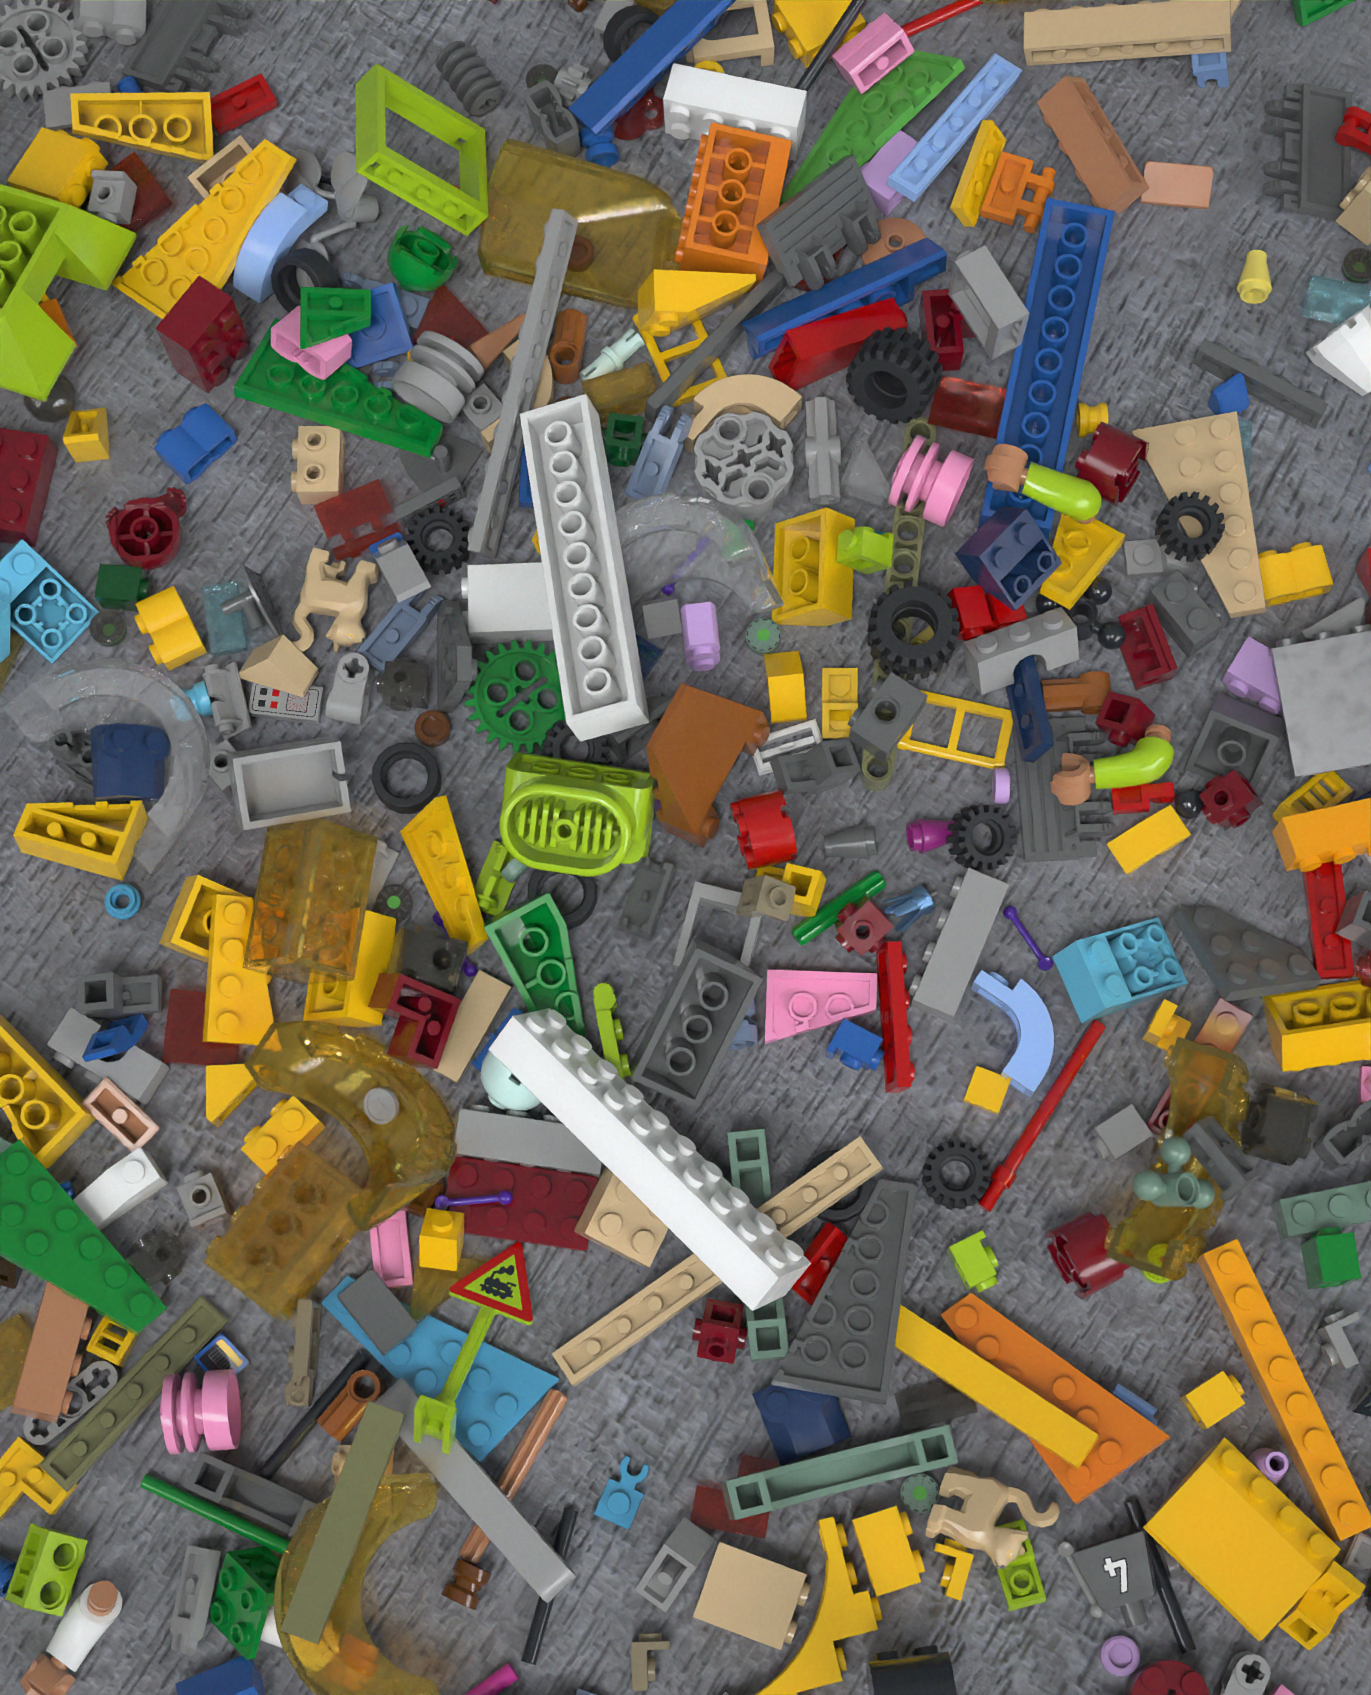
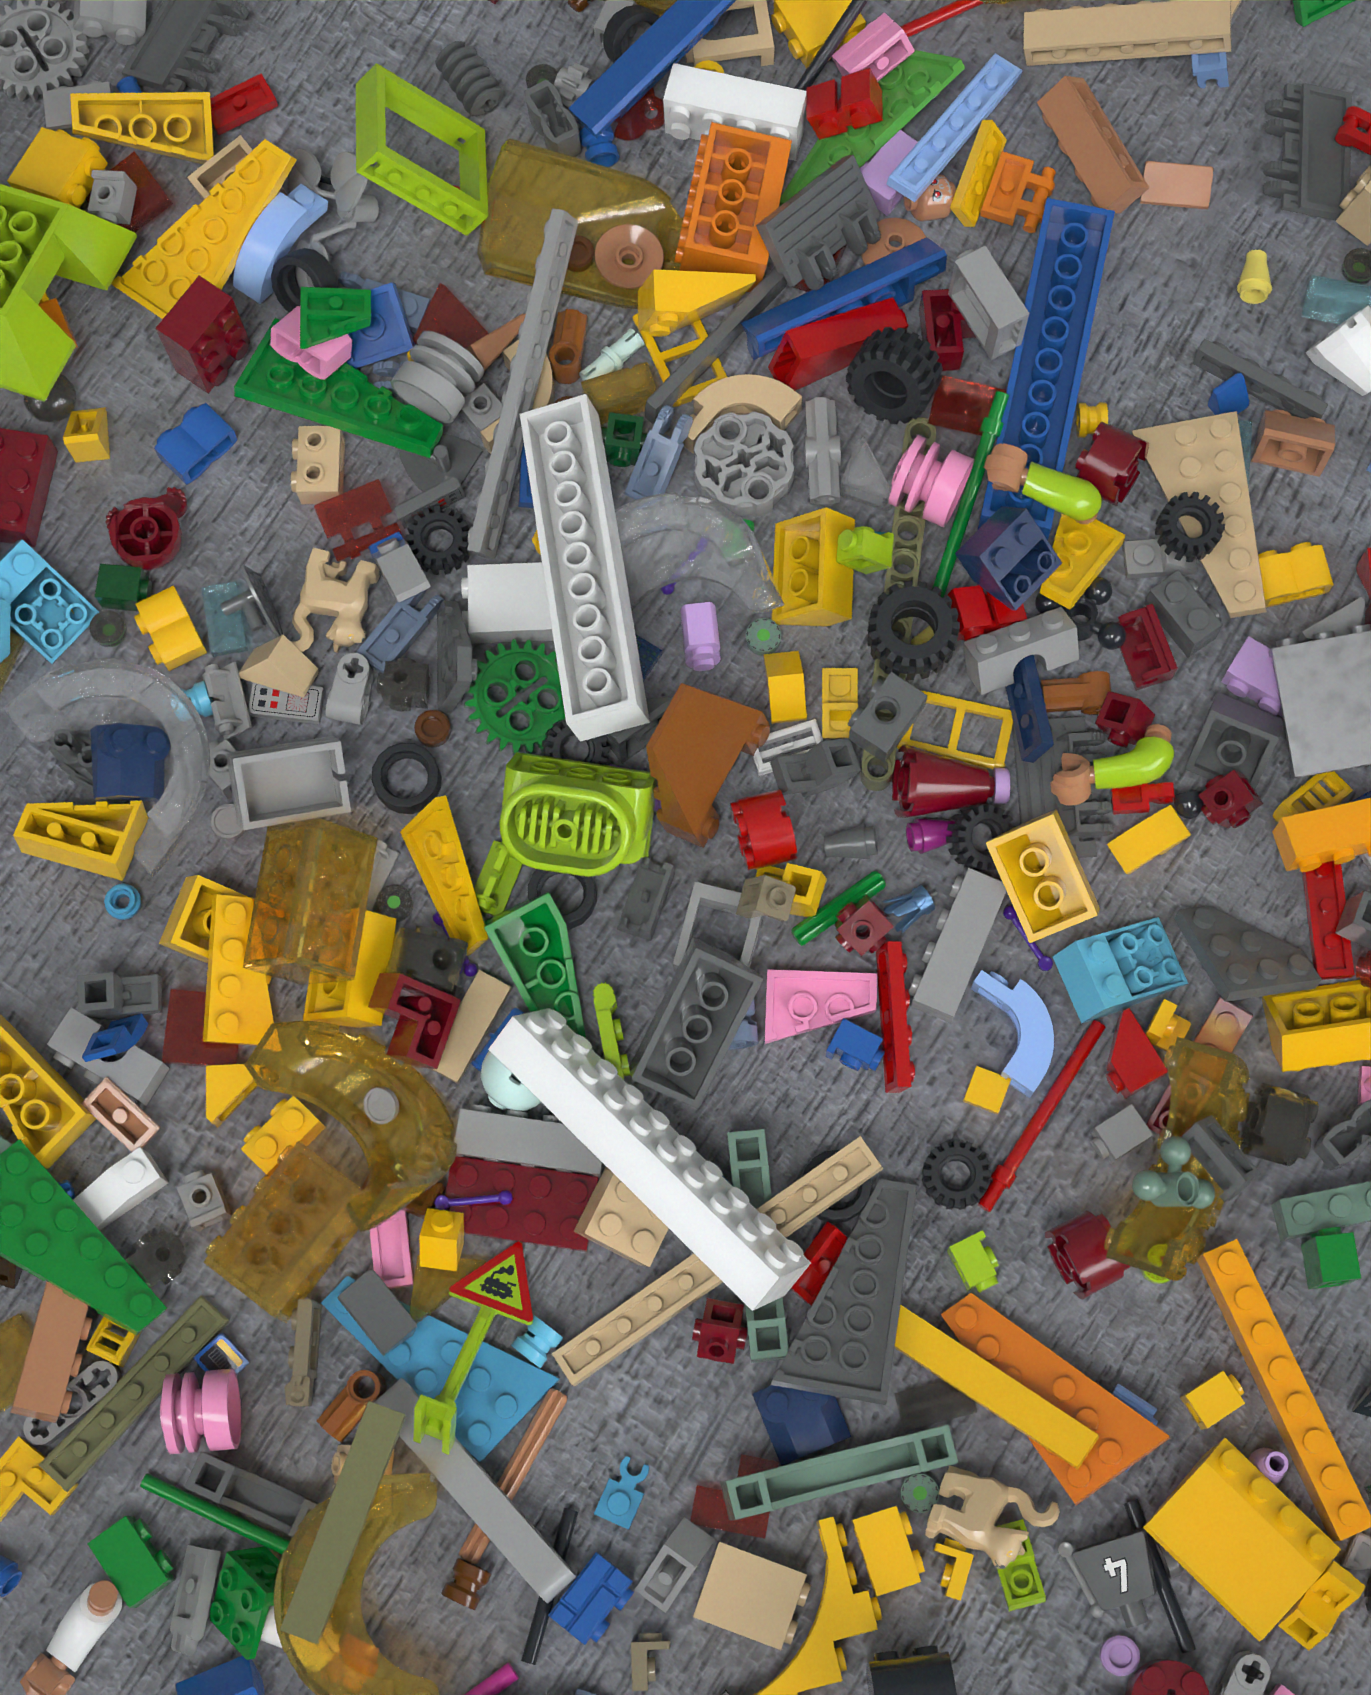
lime brick [5,1523,88,1617] -> none
black bar [259,1351,369,1480] -> none
green cylinder [387,225,458,292] -> none
sand green tile [500,858,530,883] -> none
light grey tile [641,596,682,639] -> none
light grey bracket [1317,1309,1361,1372] -> none
none -> green brick [87,1516,175,1608]
none -> light grey piece [211,804,245,840]
none -> medium azure wheel [511,1315,563,1368]
none -> blue brick [548,1552,634,1645]
none -> nougat dish [595,224,663,289]
none -> red piece [806,68,883,140]
none -> dark red cone [892,745,995,818]
none -> nougat head [903,174,956,221]
none -> green bar [932,391,1009,598]
none -> yellow slope [986,809,1100,943]
none -> red slope [1106,1008,1168,1099]
none -> nougat slope [1251,410,1335,477]

